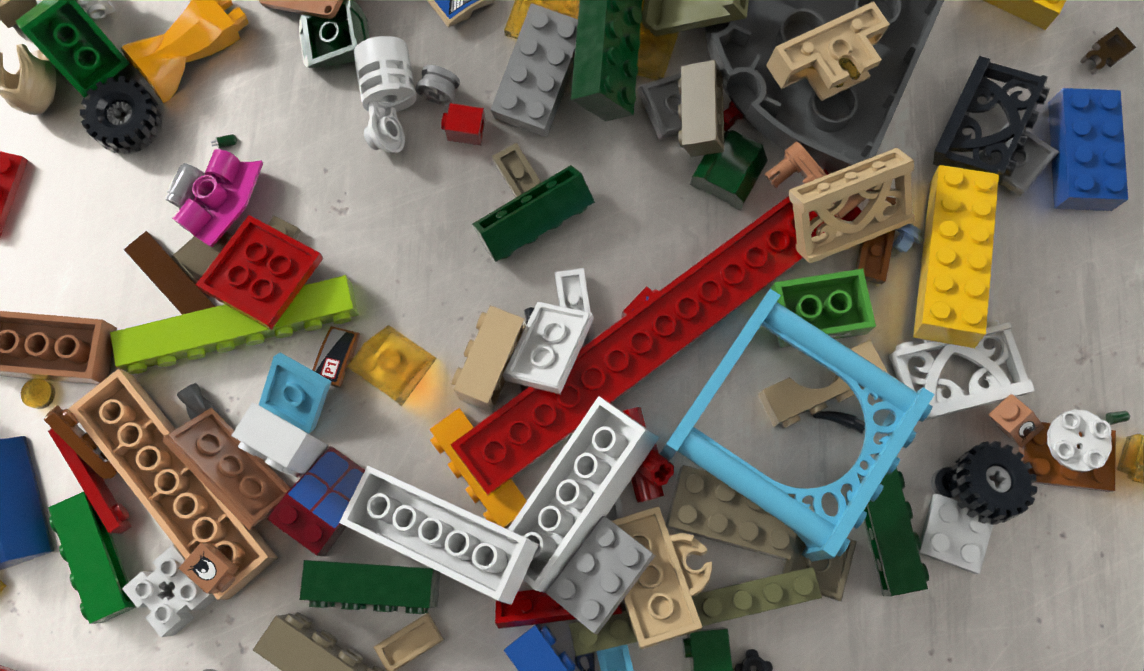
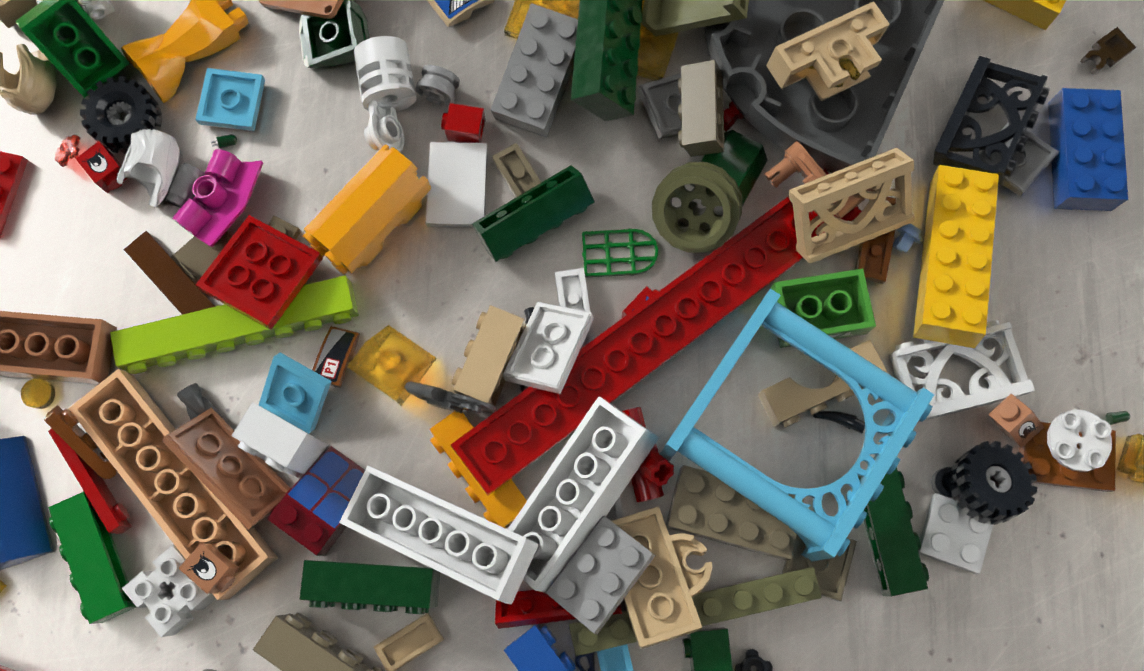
none -> clear red plant [54,134,81,167]
none -> red brick [75,141,128,194]
none -> white hair [117,129,180,207]
none -> medium azure plate [196,68,265,131]
none -> light orange brick [303,144,431,275]
none -> dark grey piece [405,381,497,413]
none -> white tile [426,142,488,227]
none -> green window [582,228,658,278]
none -> olive wheel [652,162,742,253]

